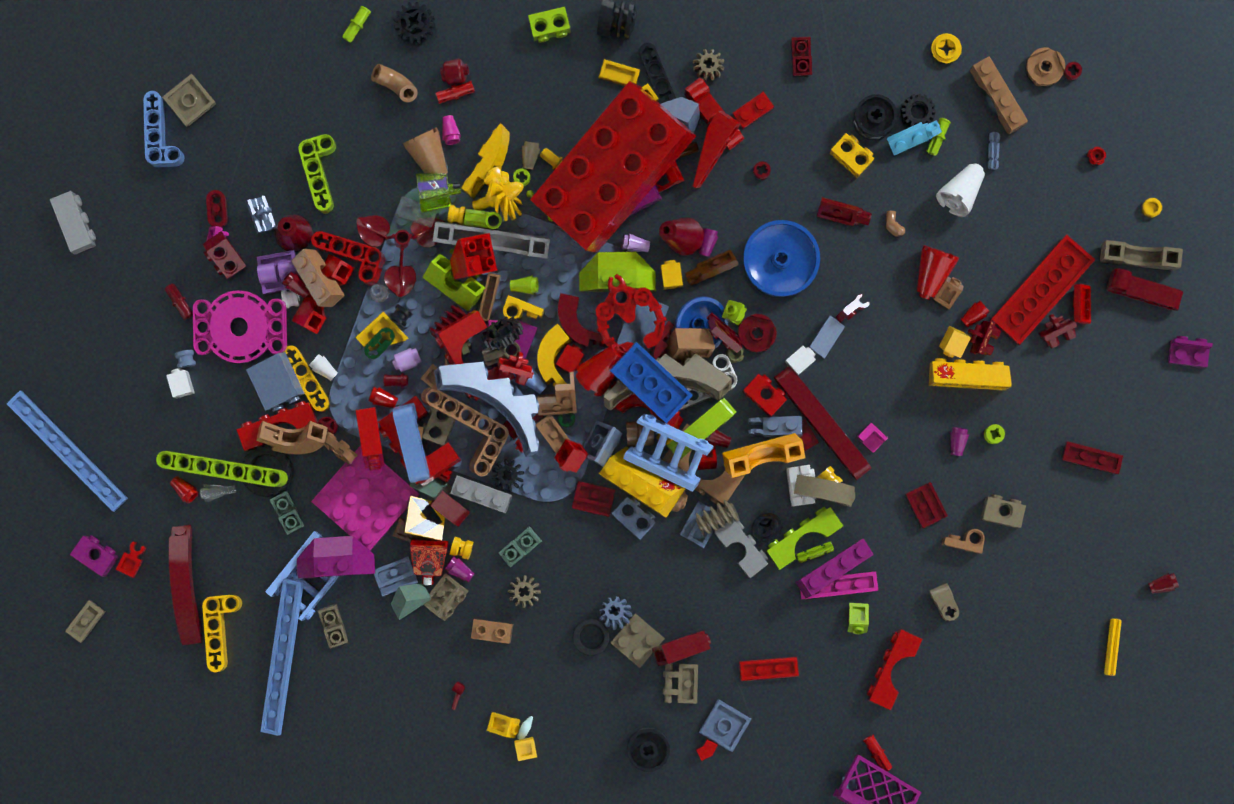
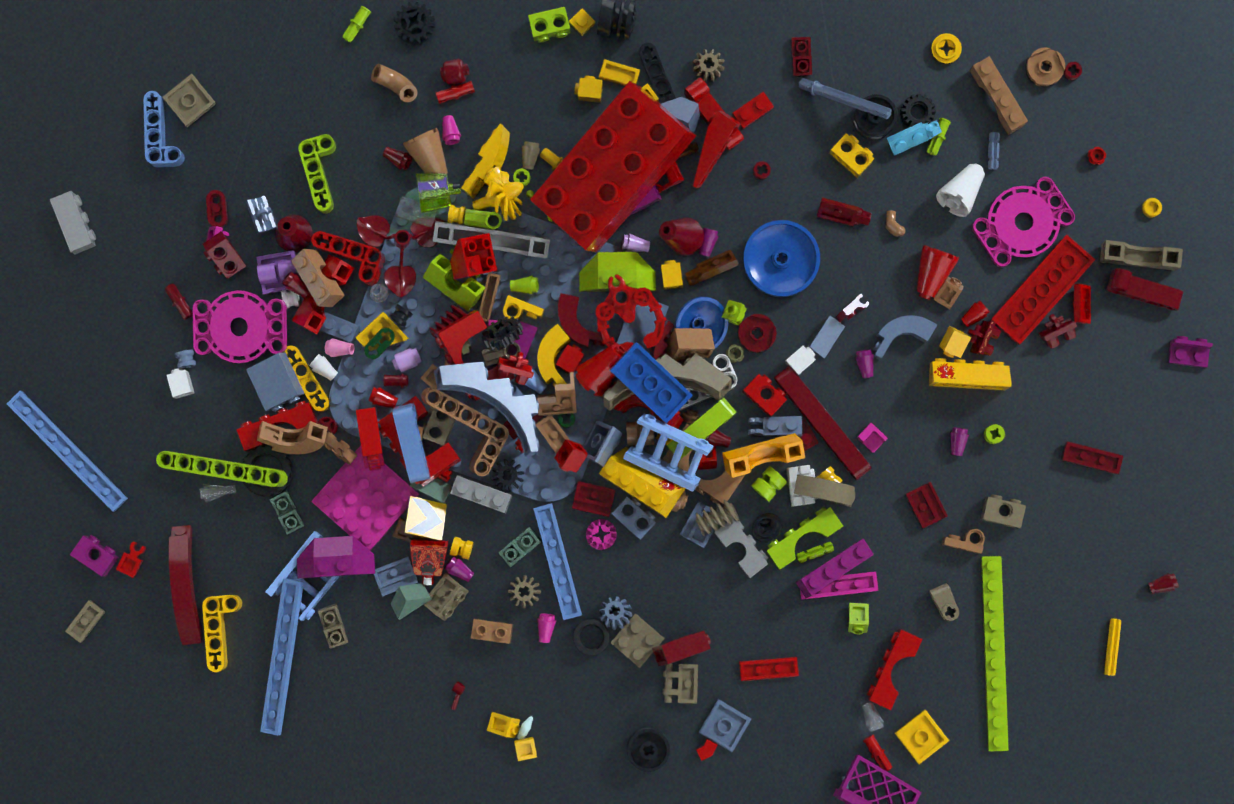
red cone [170,476,199,503] -> none
dark red slope [430,490,470,527] -> none
dark red plate [706,313,742,353] -> none
none -> sand blue plate [319,312,361,344]
none -> bright pink cone [325,338,355,357]
none -> dark red cone [383,147,412,170]
none -> medium blue plate [533,503,582,620]
none -> dark pink cone [537,613,556,643]
none -> yellow plate [569,8,595,36]
none -> yellow brick [575,76,603,103]
none -> dark pink gear [586,519,617,550]
none -> medium nougat plate [682,409,701,424]
none -> lime wheel [751,466,787,502]
none -> sand blue axle [798,78,892,119]
none -> magenta cone [855,349,874,378]
none -> clear cone [862,702,884,732]
none -> sand blue arch [873,315,937,360]
none -> yellow plate [895,709,949,764]
none -> dark pink piece [972,177,1075,267]
none -> lime plate [981,556,1009,751]

